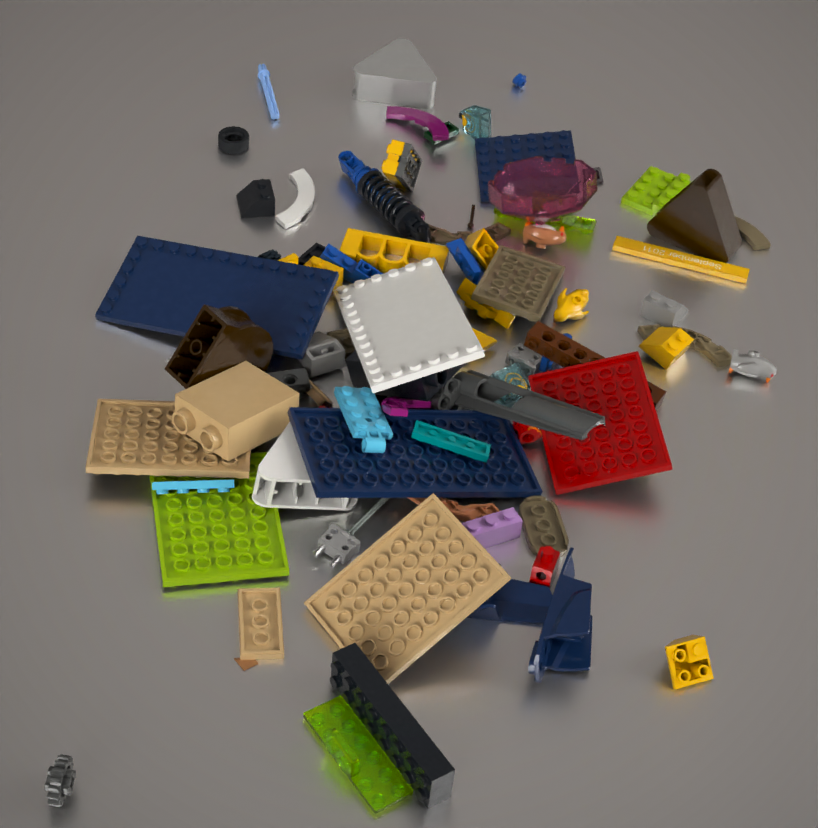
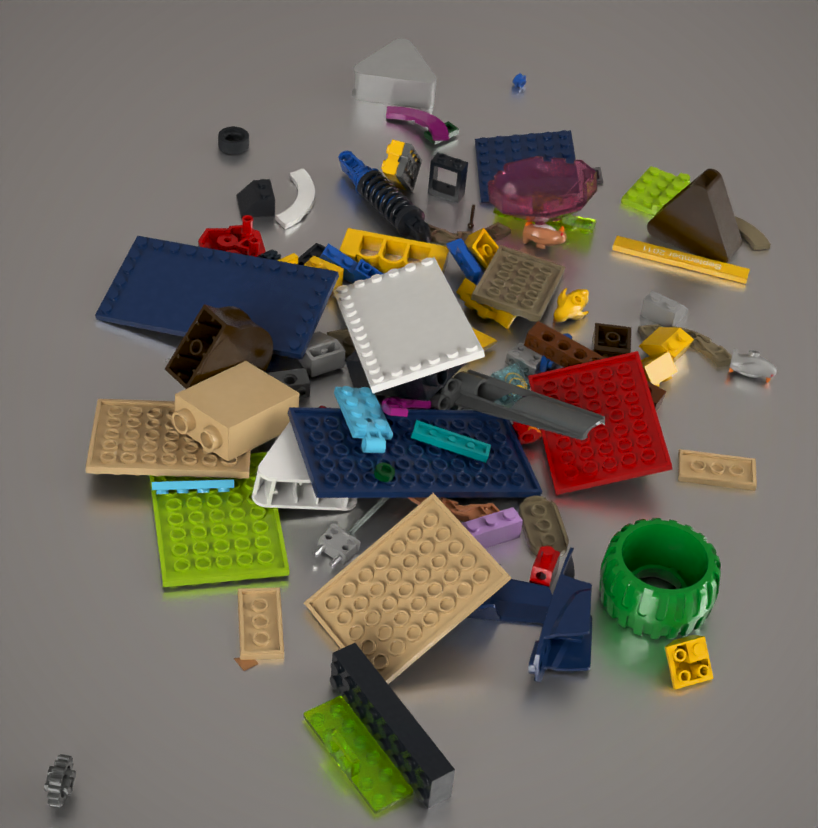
light blue axle [258,64,279,120] -> none
tan piece [307,379,334,406] -> none
clear light blue torso [459,105,491,139] -> none
none -> red brick [198,215,266,257]
none -> dark green tile [374,463,395,482]
none -> black window [428,152,468,203]
none -> dark brown hinge [592,323,631,358]
none -> green tyre [599,518,721,639]
none -> yellow slope [641,352,678,387]
none -> tan tile [678,449,757,491]

